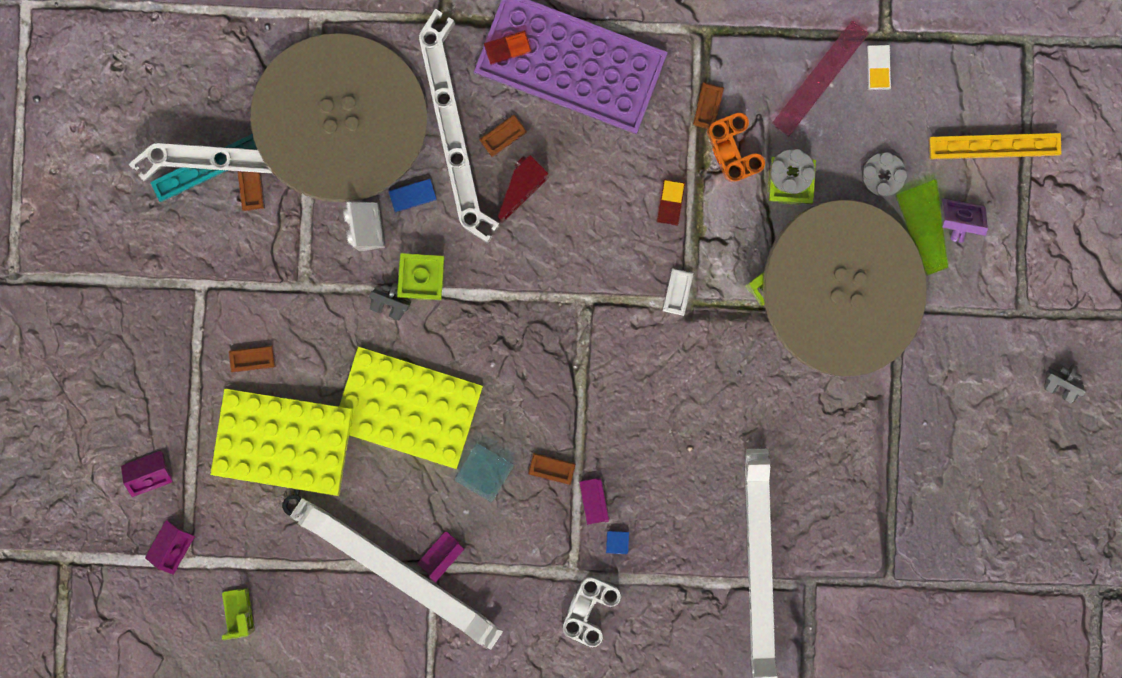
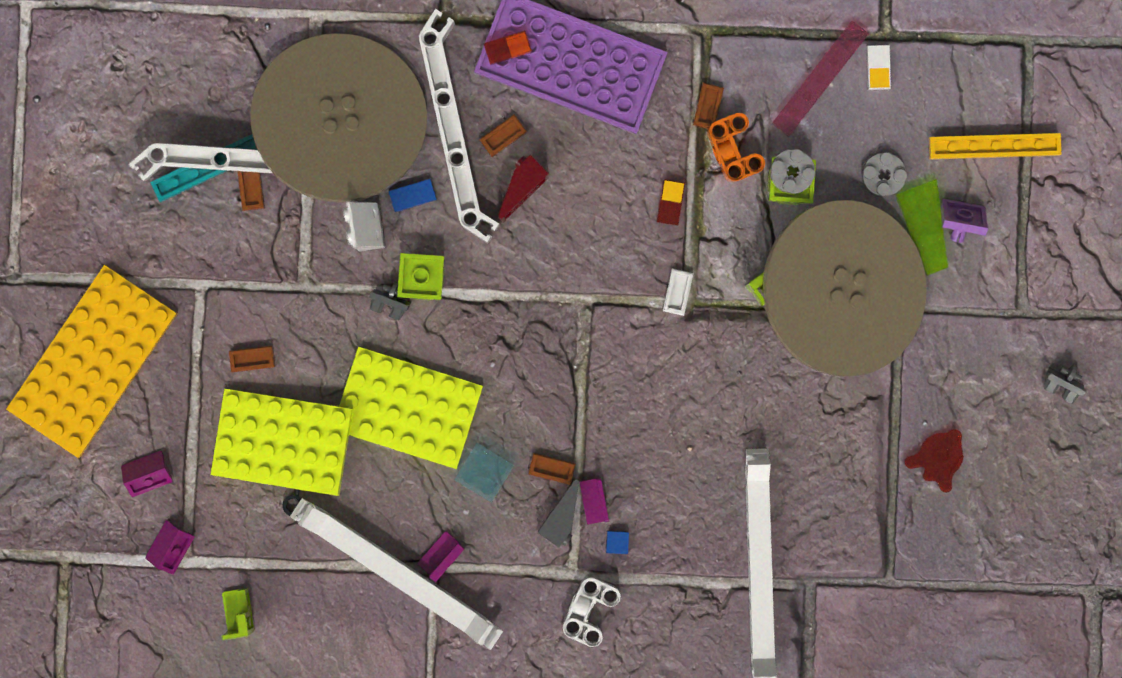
none -> yellow plate [6,265,178,458]
none -> dark grey slope [537,478,579,548]
none -> clear red tile [904,429,964,493]

